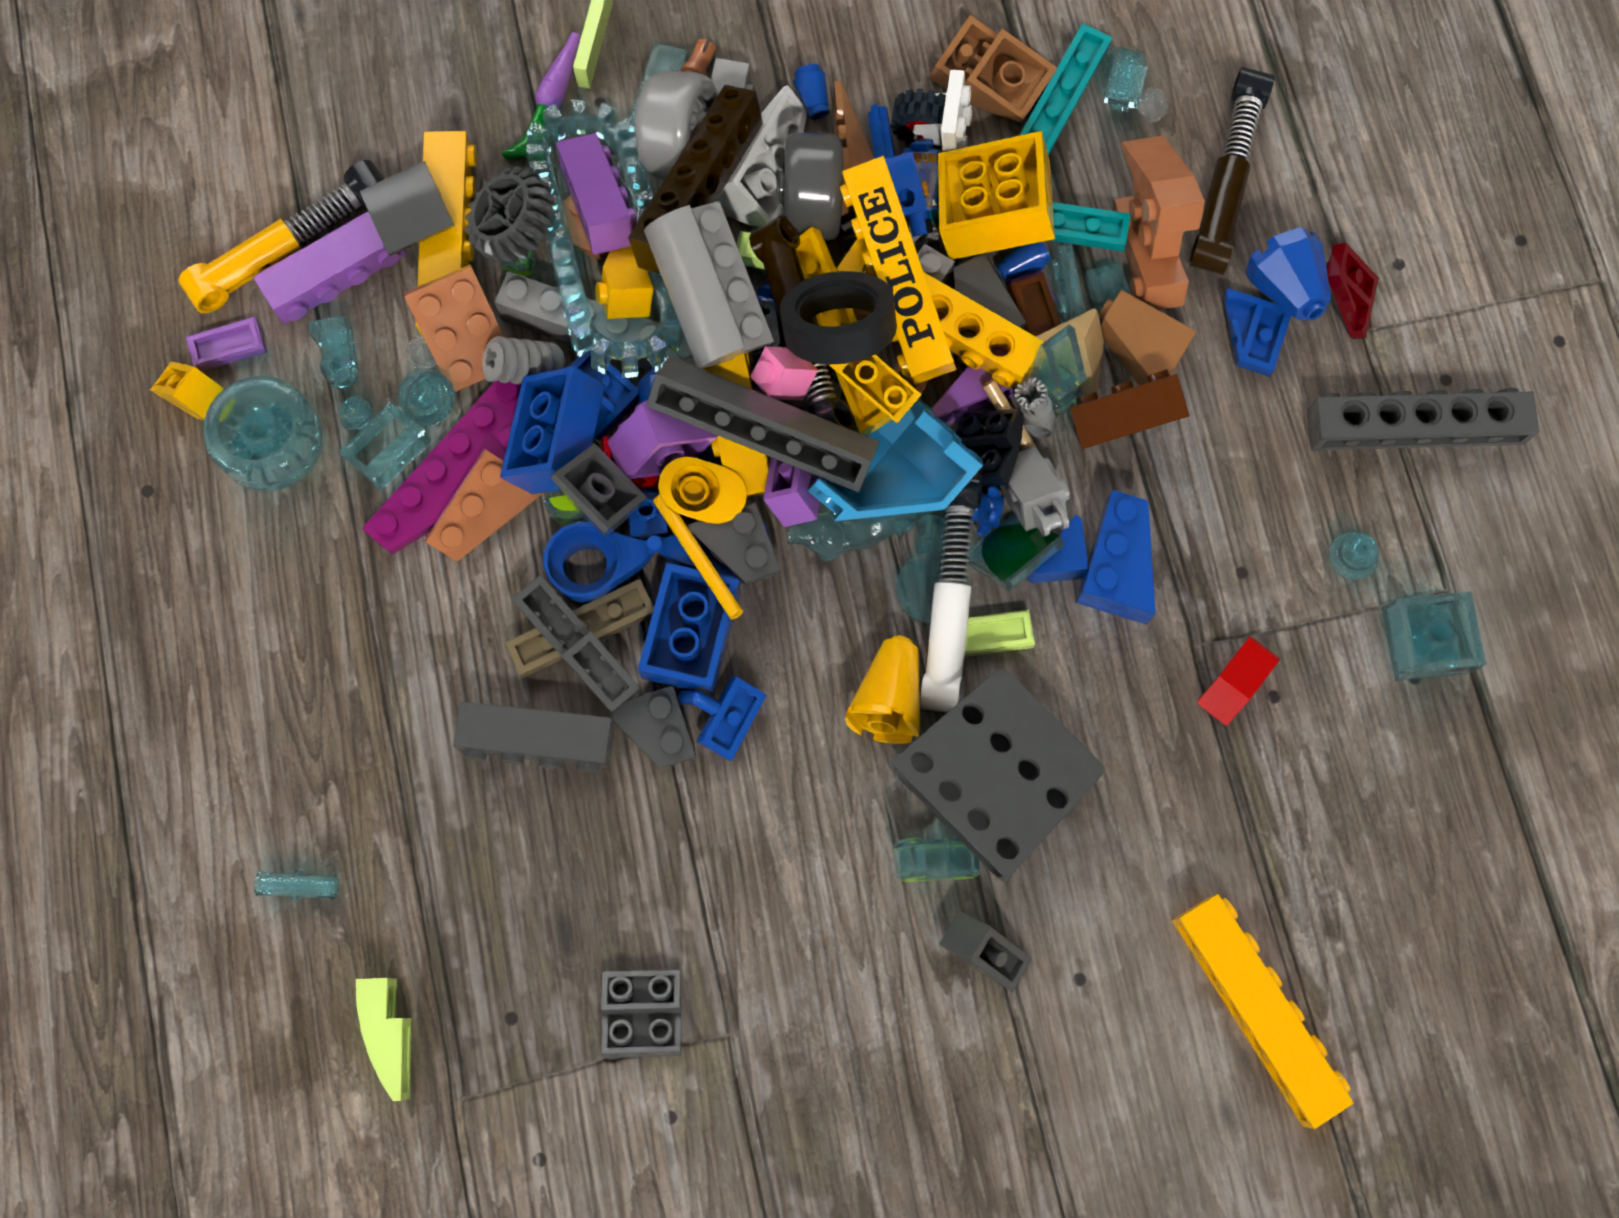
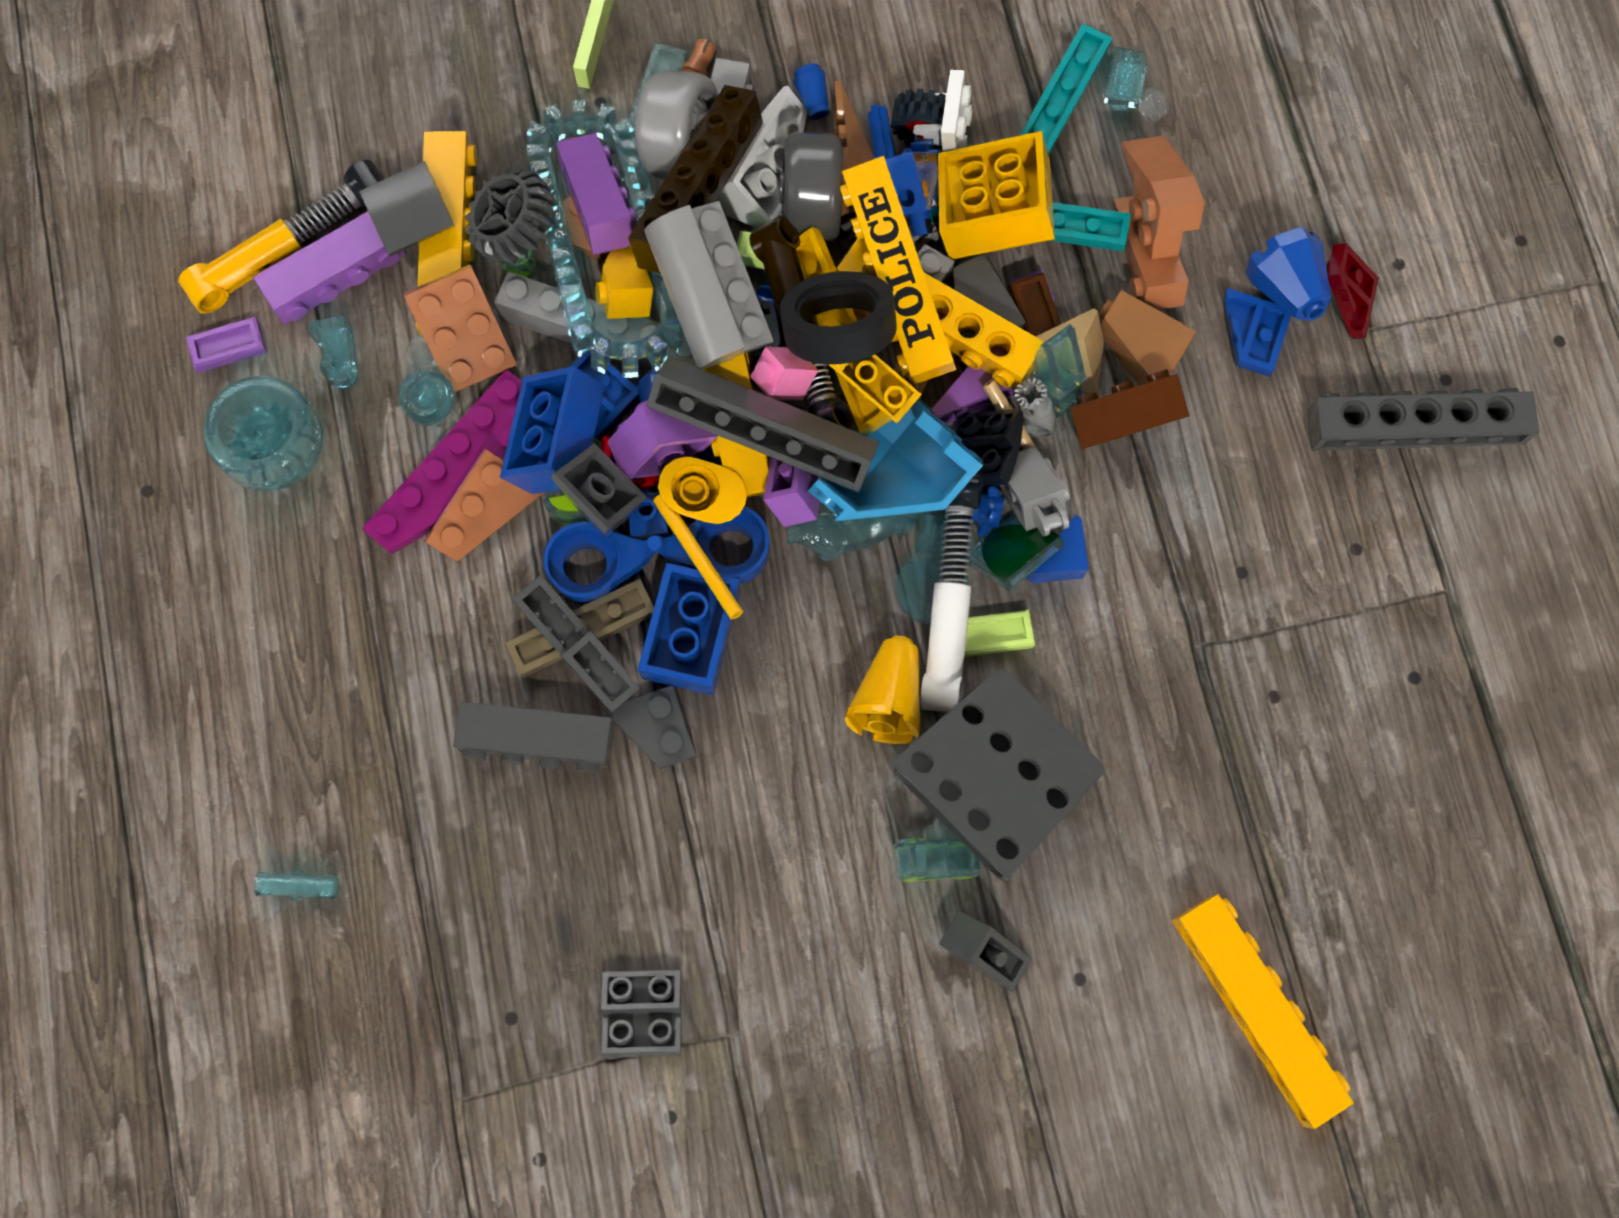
yellow slope [150,361,229,422] -> none
clear light blue plate [338,396,373,430] -> none
clear light blue tile [338,402,431,492] -> none
yellowish green slope [356,978,412,1101] -> none
light grey piece [482,336,565,384] -> none
medium lavender piece [501,32,581,166] -> none
blue plate [678,676,767,761] -> none
dark grey wing [688,502,781,586] -> none
medium nougat slope [928,15,1057,122] -> none
blue cone [996,242,1051,283] -> none
clear light blue plate [1049,244,1084,322] -> none
blue wedge [1076,490,1156,625] -> none
clear light blue plate [1084,262,1131,308] -> none
dark brown piece [1189,67,1275,275] -> none
red slope [1197,636,1280,726] -> none
clear light blue cone [1329,531,1379,580] -> none
clear light blue brick [1382,592,1486,681] -> none

